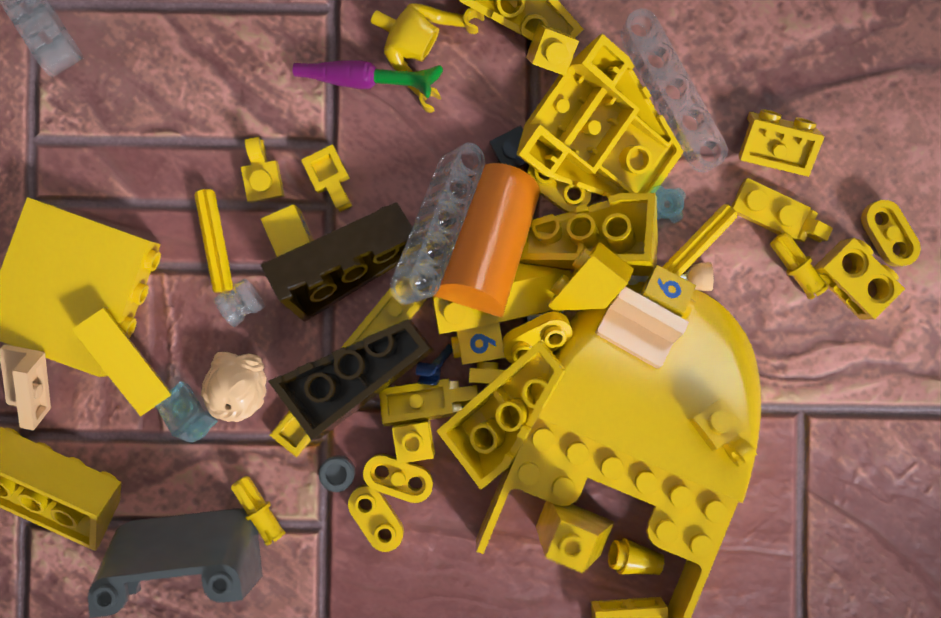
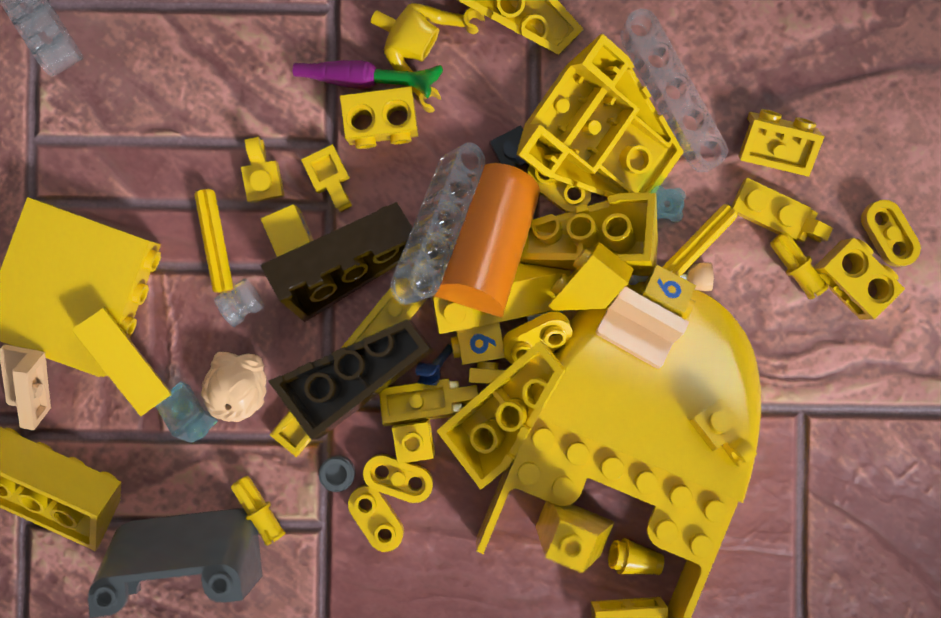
yellow brick [526,23,579,76] -> none
none -> yellow brick [340,87,419,149]

